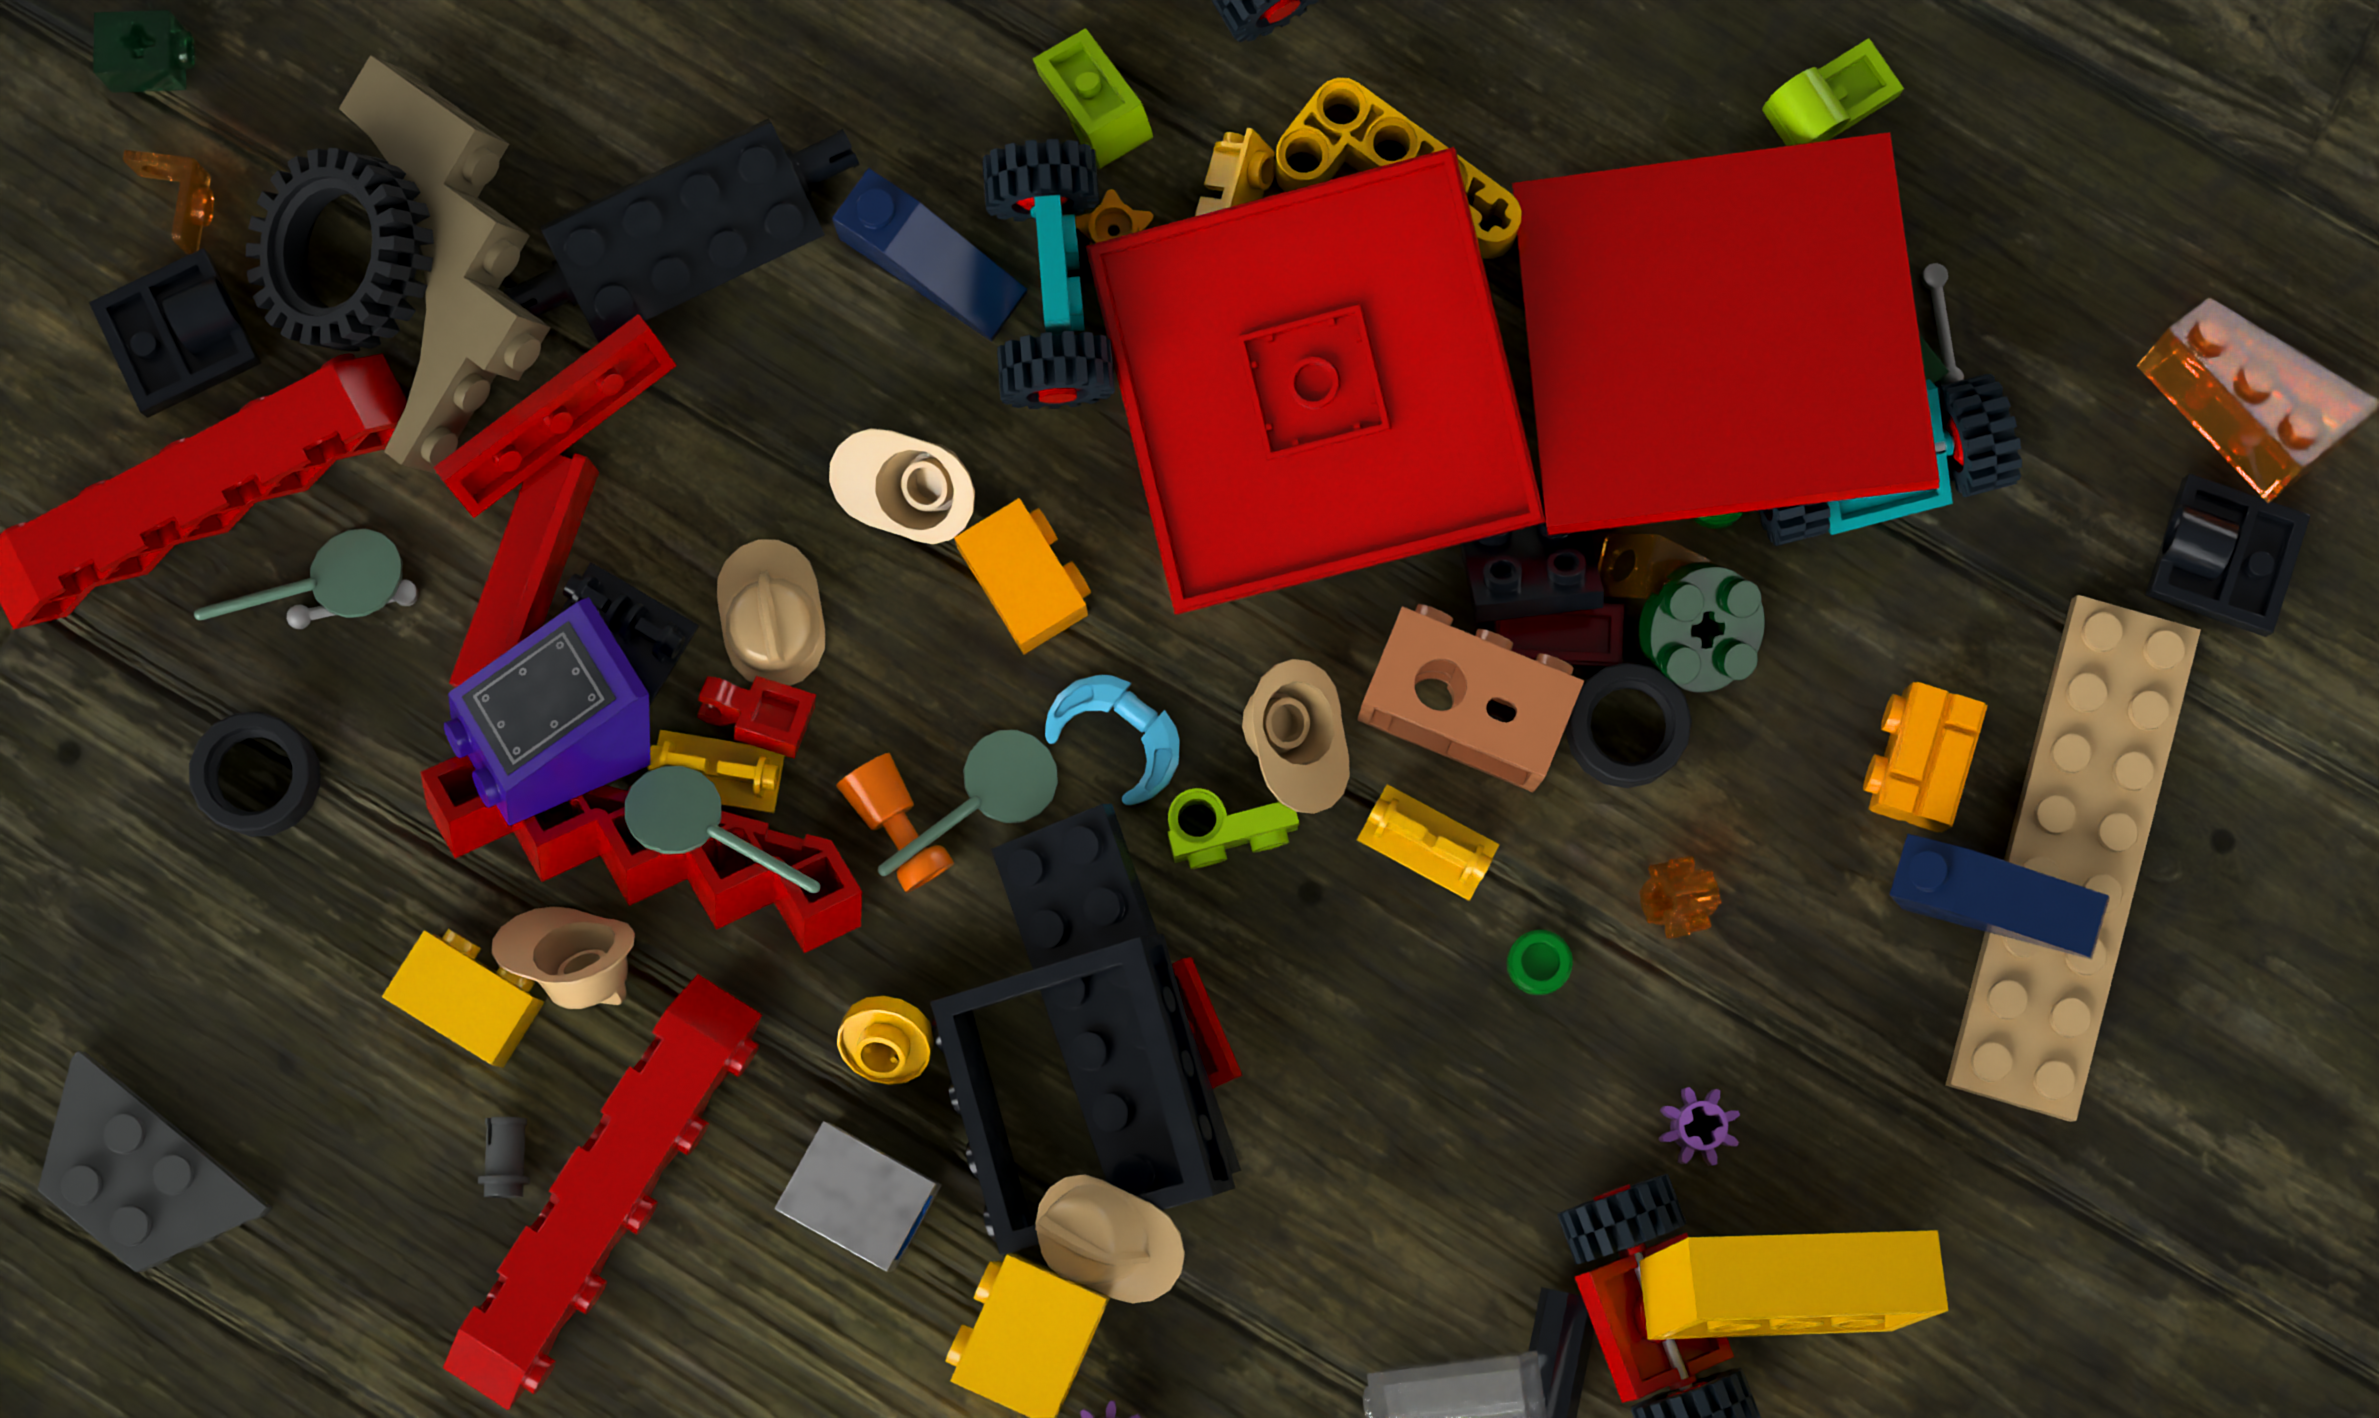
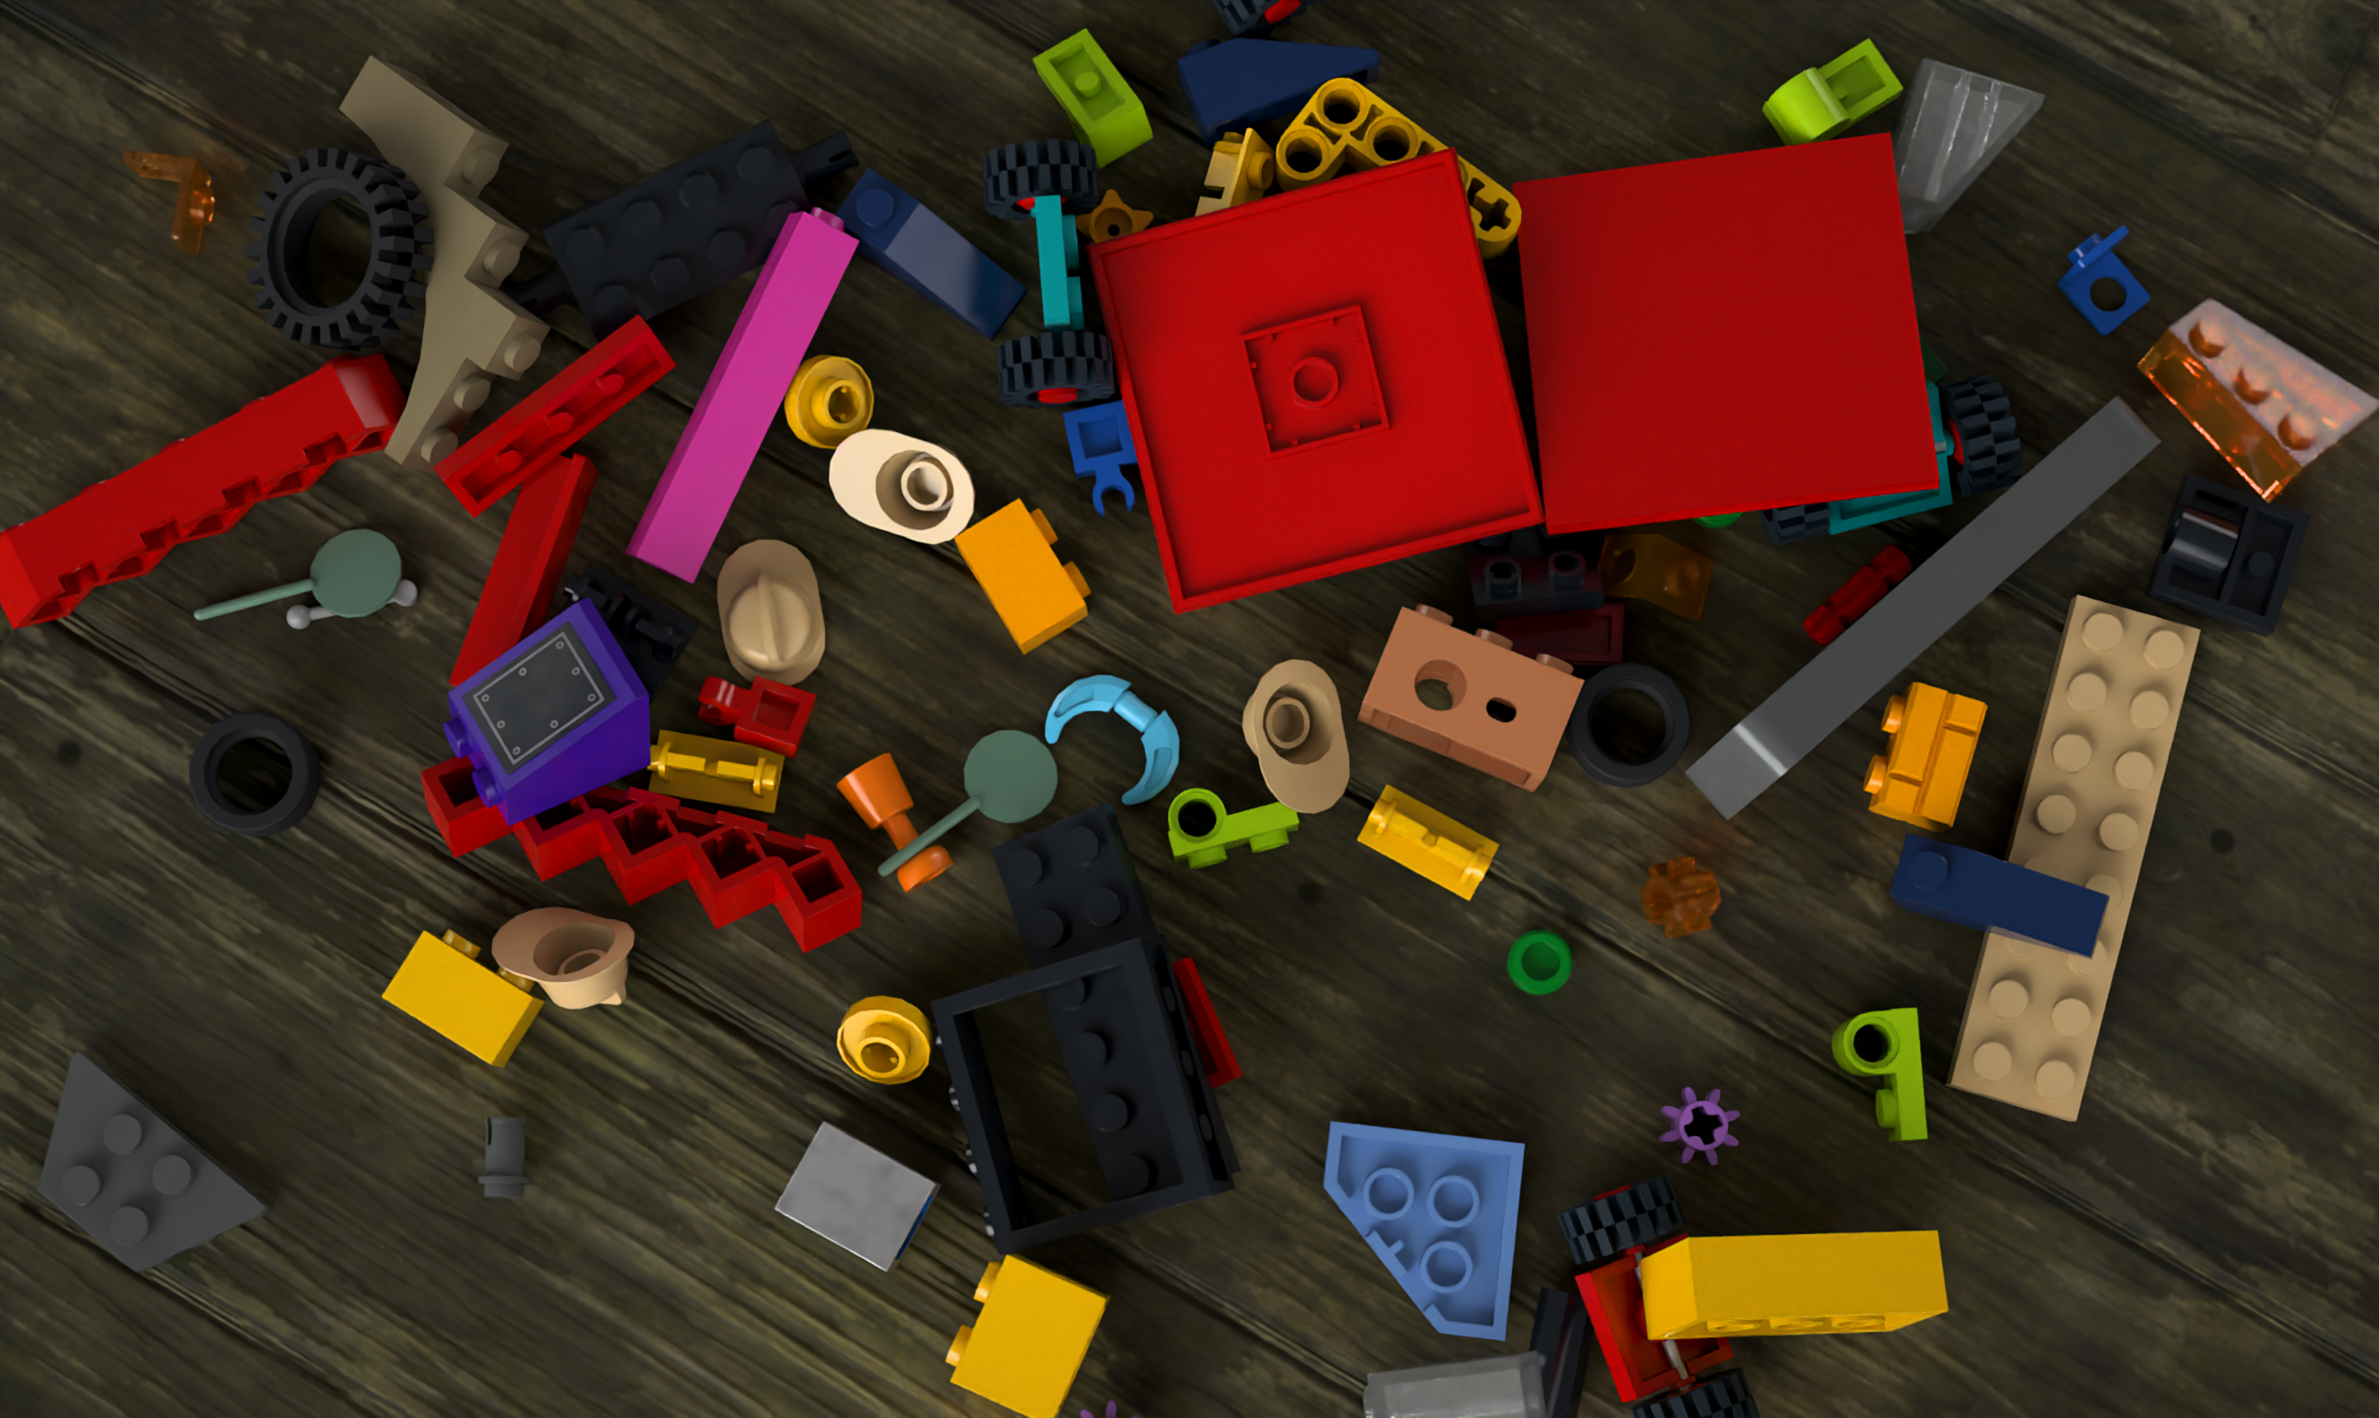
black plate [89,248,262,418] -> none
clear green brick [93,10,195,93] -> none
red brick [443,974,763,1410] -> none
sand green piece [625,766,821,893] -> none
tan piece [1035,1174,1185,1304] -> none
dark green plate [1639,562,1765,692] -> none
light grey hinge [1921,263,1964,385] -> none
none -> dark pink brick [624,207,859,584]
none -> yellow plate [784,355,874,449]
none -> blue plate [1063,400,1138,518]
none -> dark blue slope [1178,38,1380,147]
none -> medium blue plate [1323,1121,1525,1341]
none -> dark grey beam [1684,394,2162,821]
none -> red axle [1802,545,1913,647]
none -> lime plate [1831,1008,1928,1142]
none -> clear slope [1892,57,2045,234]
none -> blue bracket [2057,225,2150,336]

